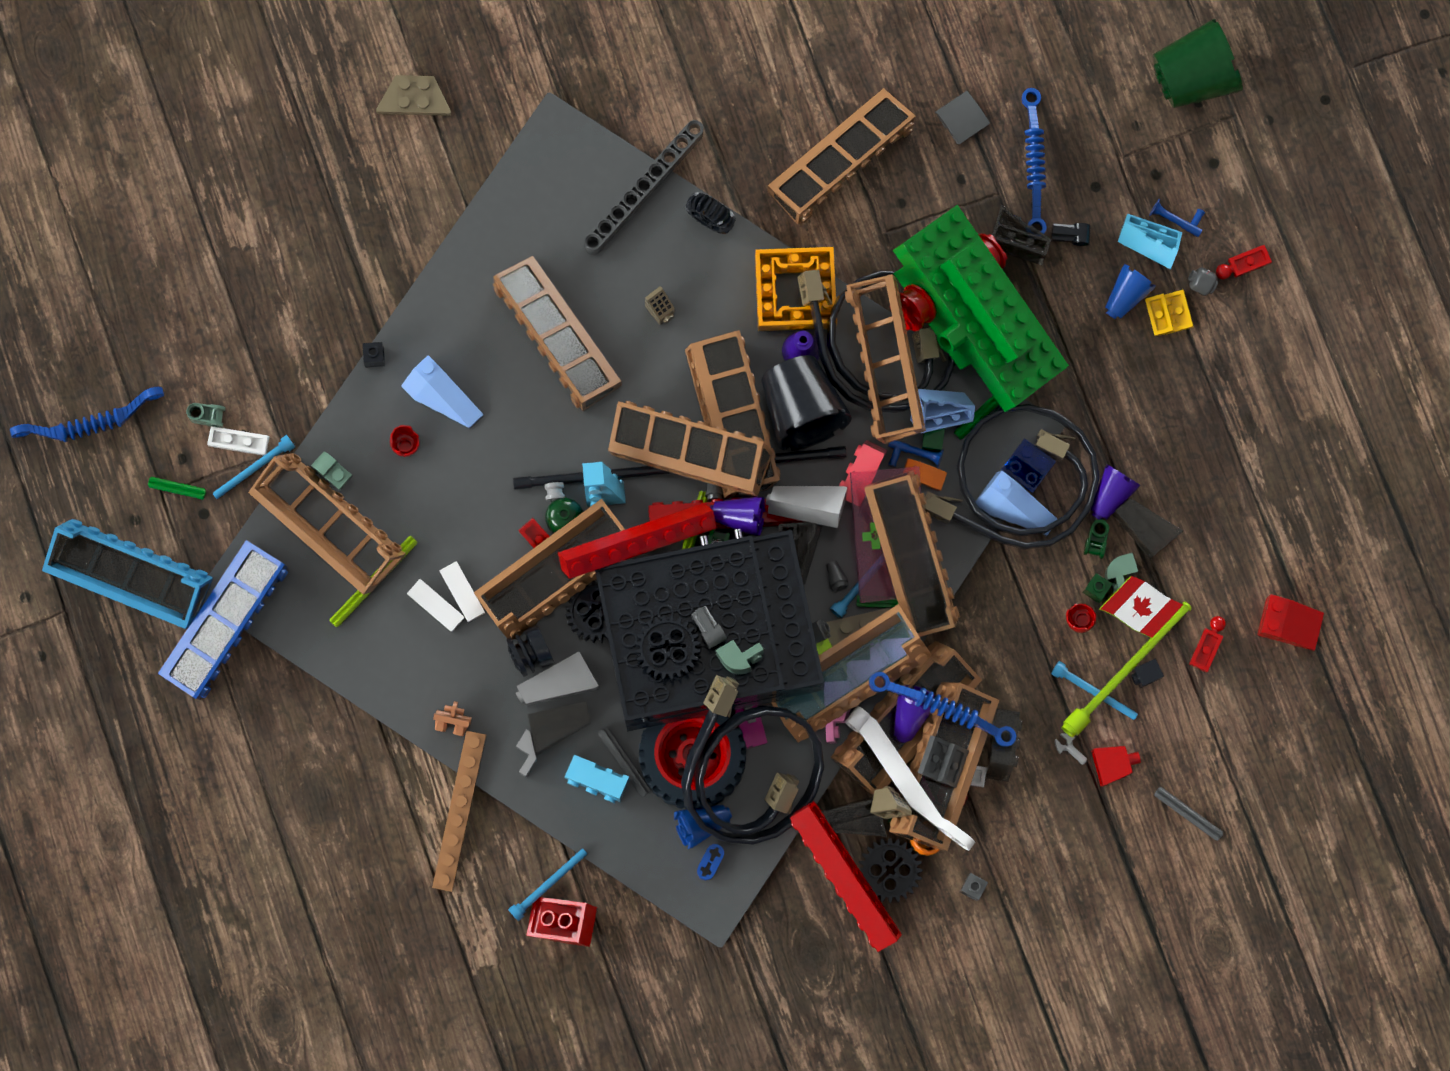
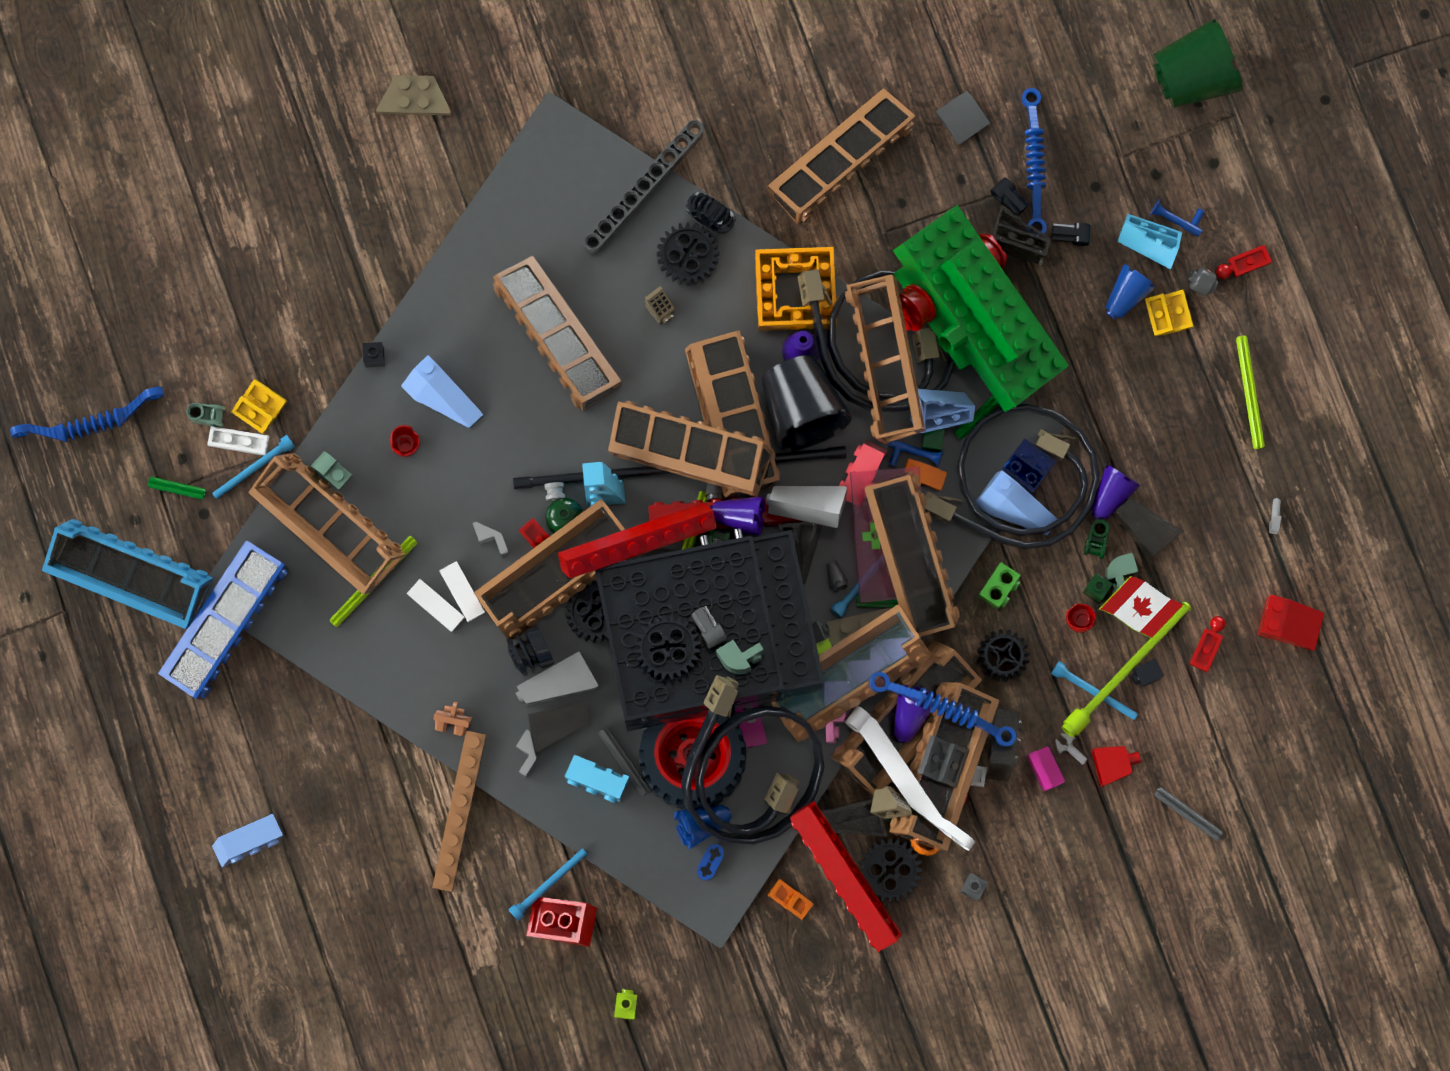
none -> light blue wedge [212,814,283,867]
none -> yellow slope [231,379,287,434]
none -> light grey slope [473,522,509,557]
none -> lime brick [614,989,637,1020]
none -> black gear [657,222,720,286]
none -> orange slope [768,879,814,920]
none -> black gear [976,629,1030,683]
none -> bright green brick [978,562,1021,610]
none -> black piece [990,177,1029,217]
none -> dark pink panel [1026,747,1065,792]
none -> lime axle [1236,336,1265,449]
none -> light grey bar [1269,498,1281,534]

